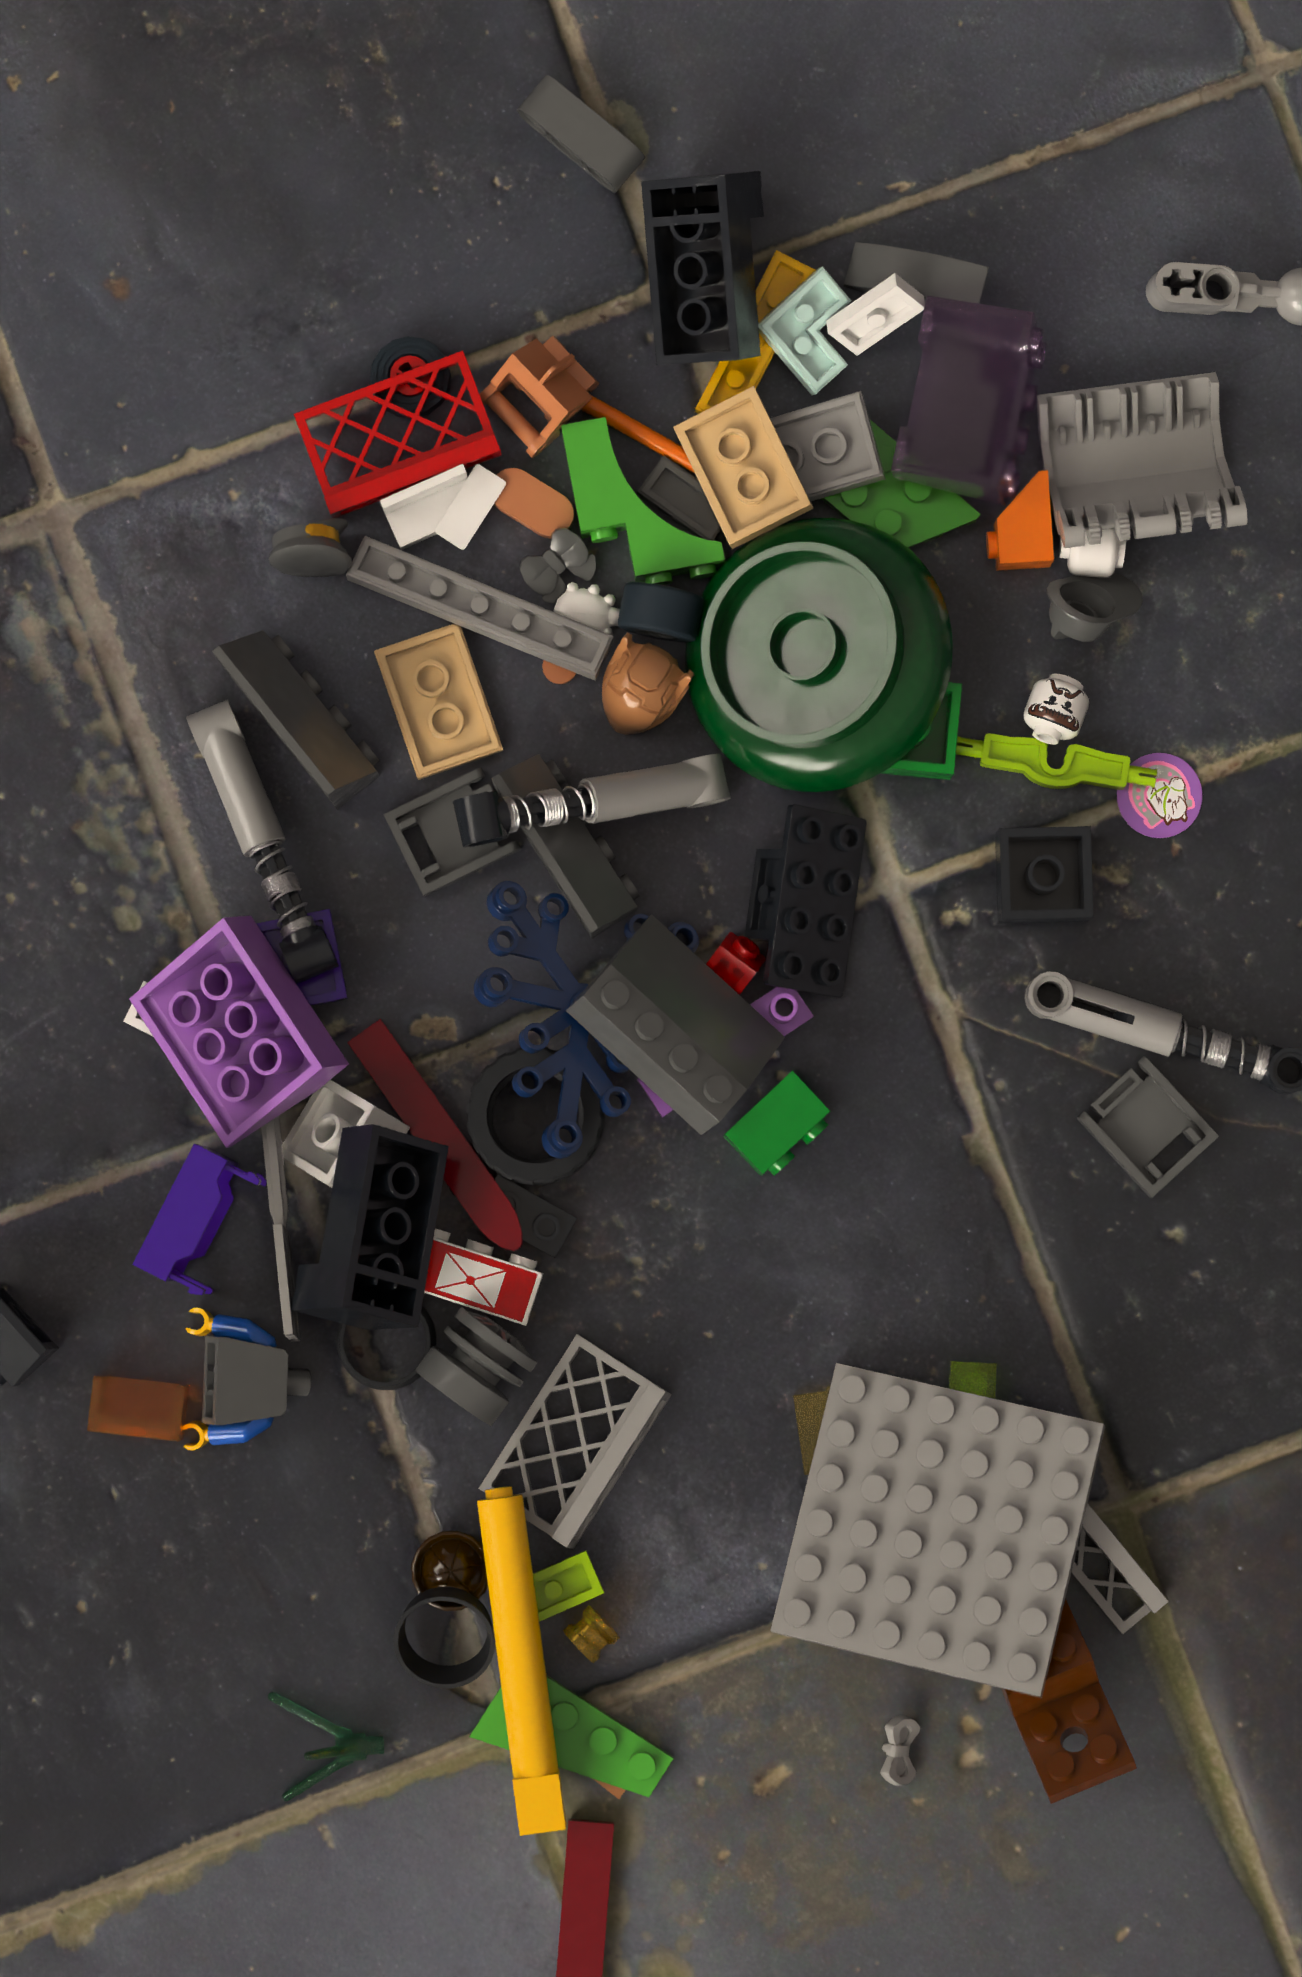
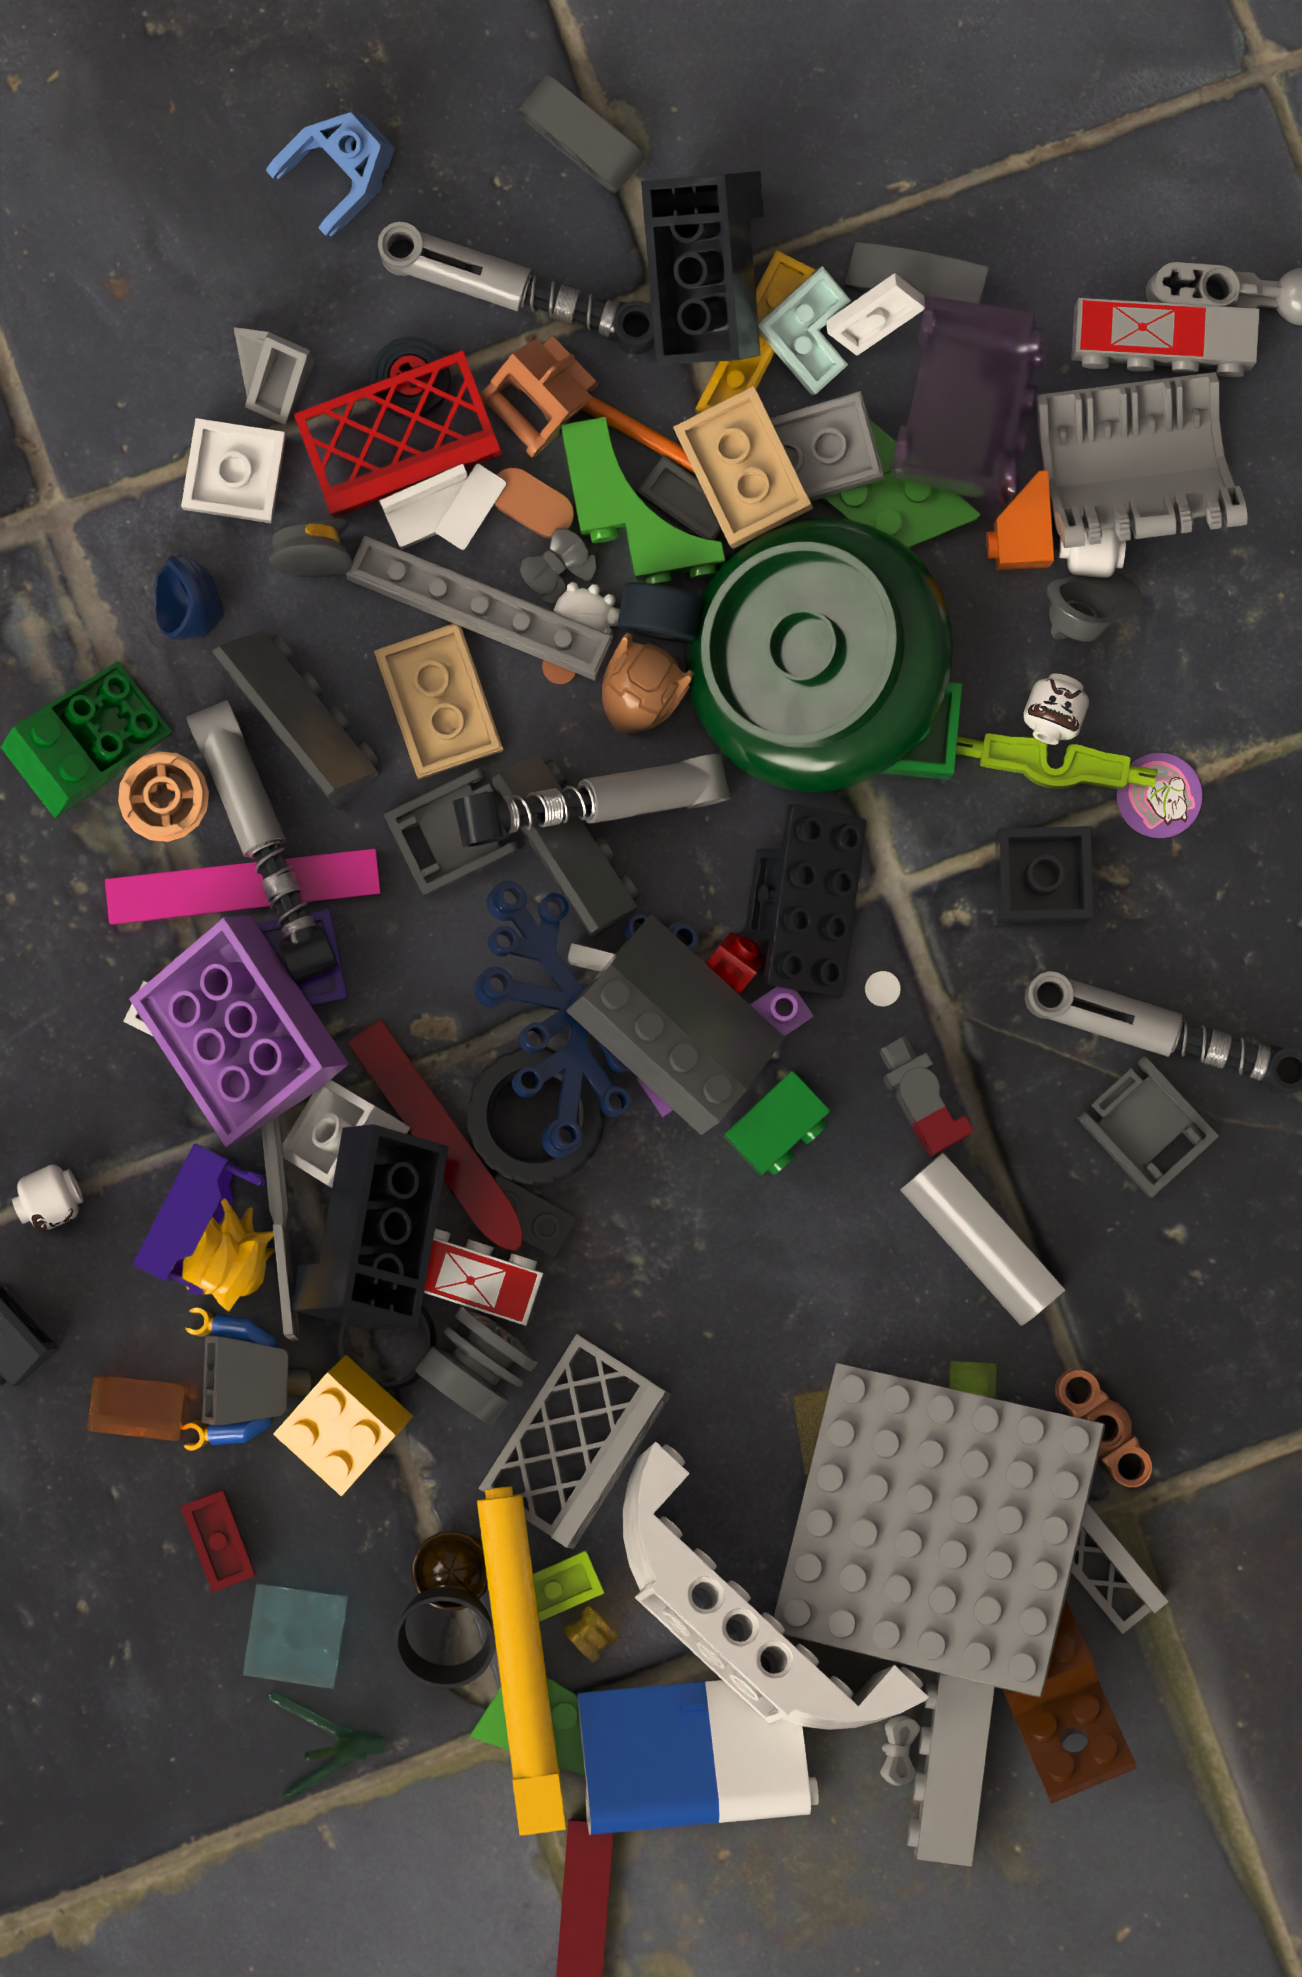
none -> green slope [0,661,172,819]
none -> white head [12,1164,84,1232]
none -> dark pink tile [105,849,381,925]
none -> light nougat cone [118,751,209,842]
none -> dark blue hair [155,555,224,641]
none -> dark red plate [180,1489,257,1593]
none -> white plate [181,418,286,524]
none -> yellow hair [182,1199,275,1311]
none -> light grey slope [234,327,315,425]
none -> clear light blue plate [243,1583,349,1689]
none -> medium blue piece [266,112,395,237]
none -> yellow brick [274,1355,414,1496]
none -> piece [378,222,654,354]
none -> white tile [567,943,615,972]
none -> blue door [577,1680,819,1835]
none -> white slope [623,1442,929,1730]
none -> white piece [865,971,900,1007]
none -> dark grey hips [879,1036,974,1158]
none -> light grey brick [900,1153,1065,1326]
none -> light grey brick [907,1673,994,1867]
none -> nougat piece [1055,1369,1152,1487]
none -> light grey brick [1071,298,1259,377]

